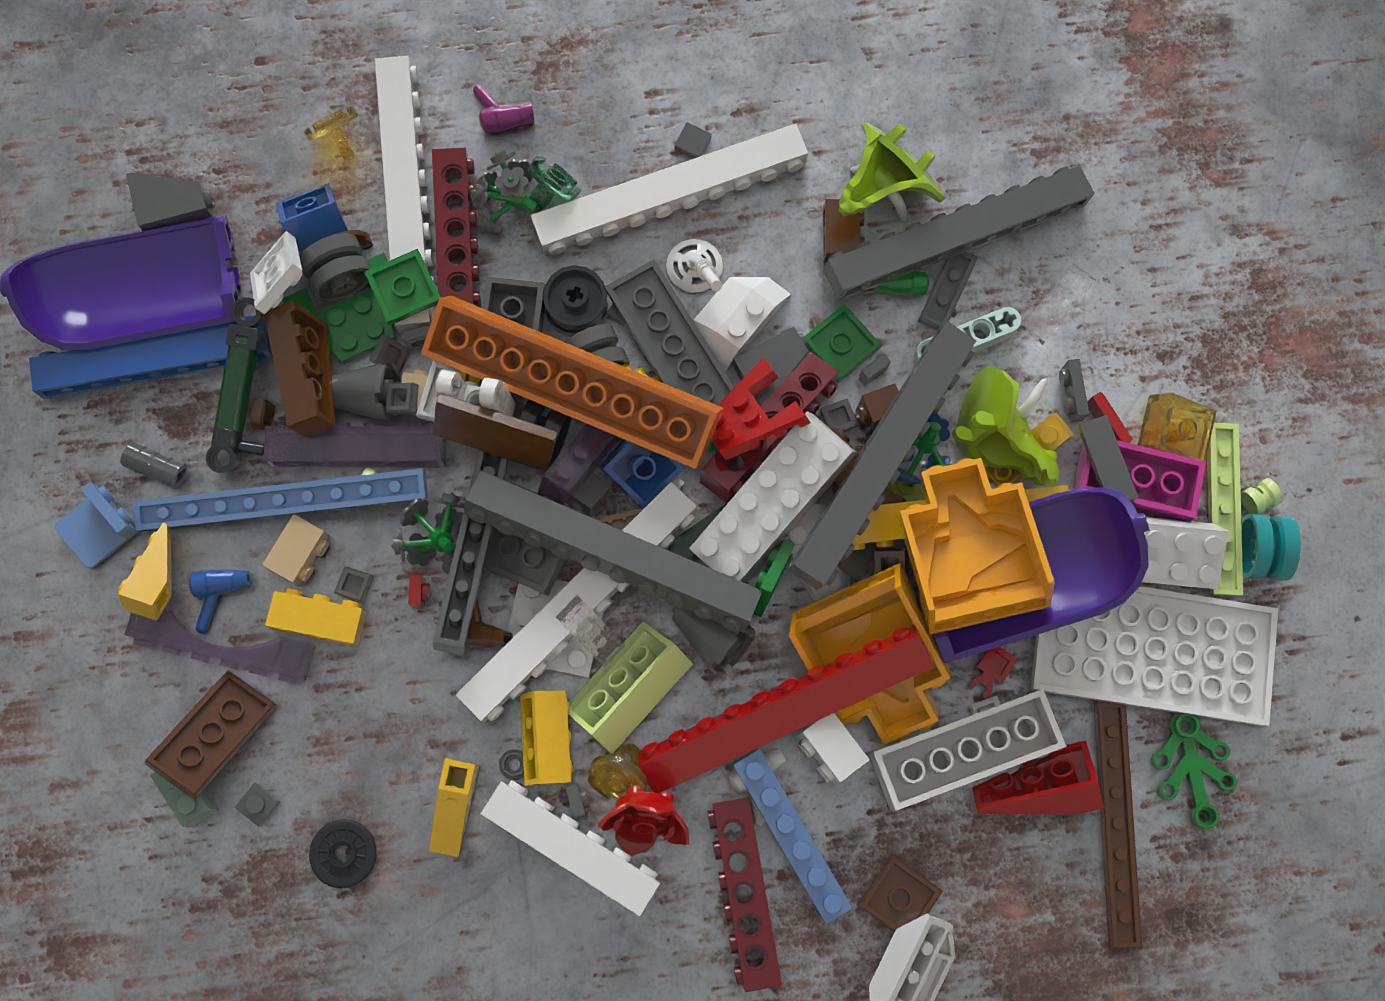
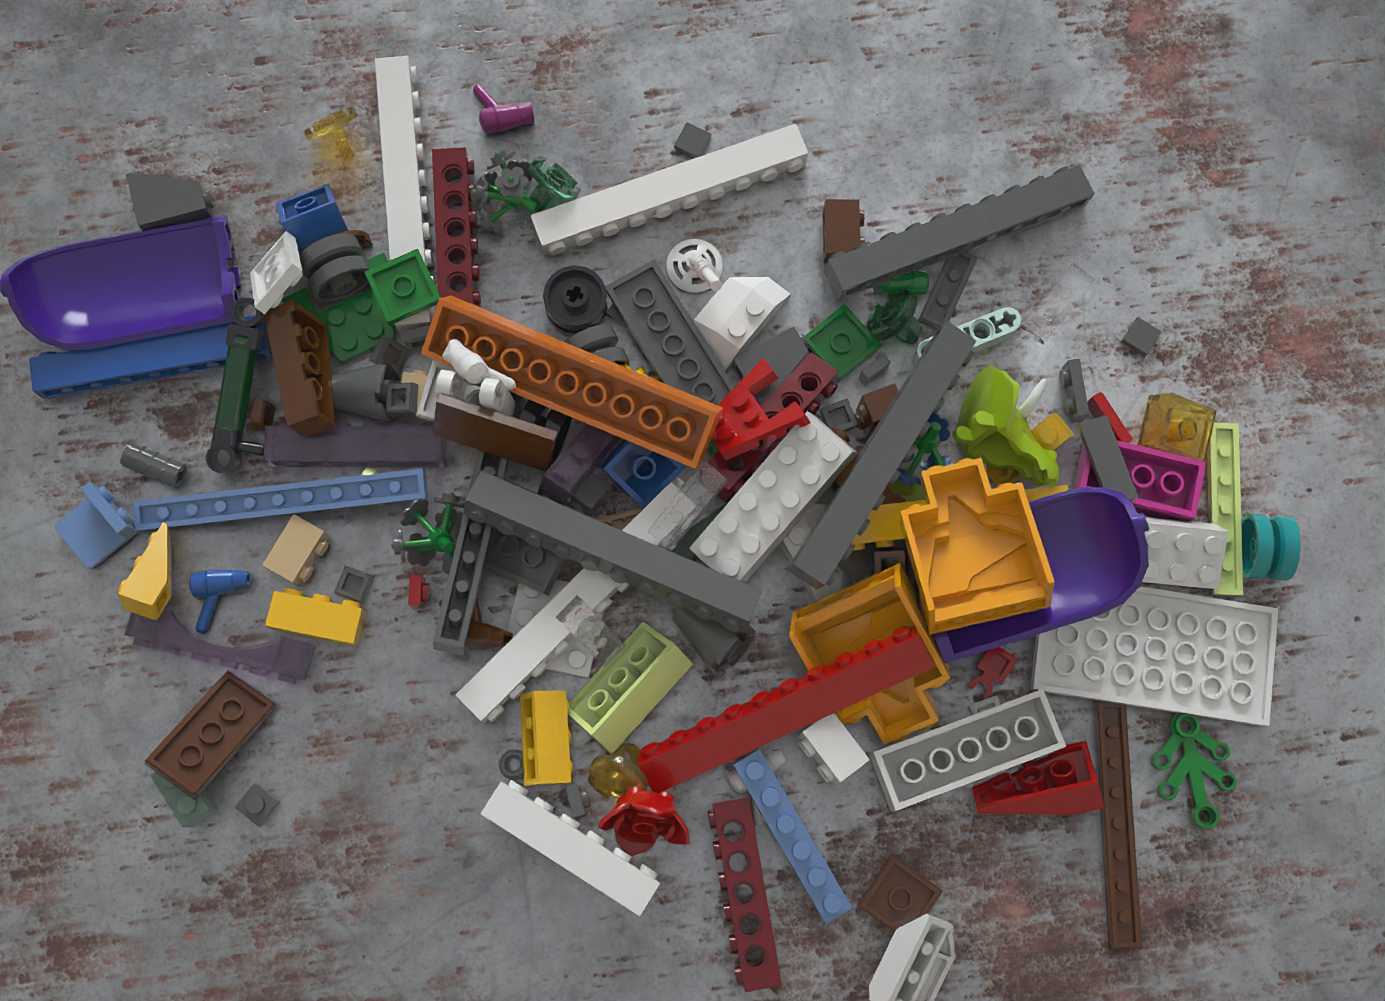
black wheel [309,819,377,888] -> none
yellow slope [429,758,479,857] -> none
dark grey brick [482,277,545,333] -> none
green plate [753,539,795,617] -> none
lime animal [839,121,946,222] -> none
yellowish green wheel [1241,478,1283,514] -> none
none -> white piece [442,339,516,390]
none -> clear tile [647,461,729,551]
none -> clear green tile [866,288,923,344]
none -> dark grey tile [1121,317,1162,357]

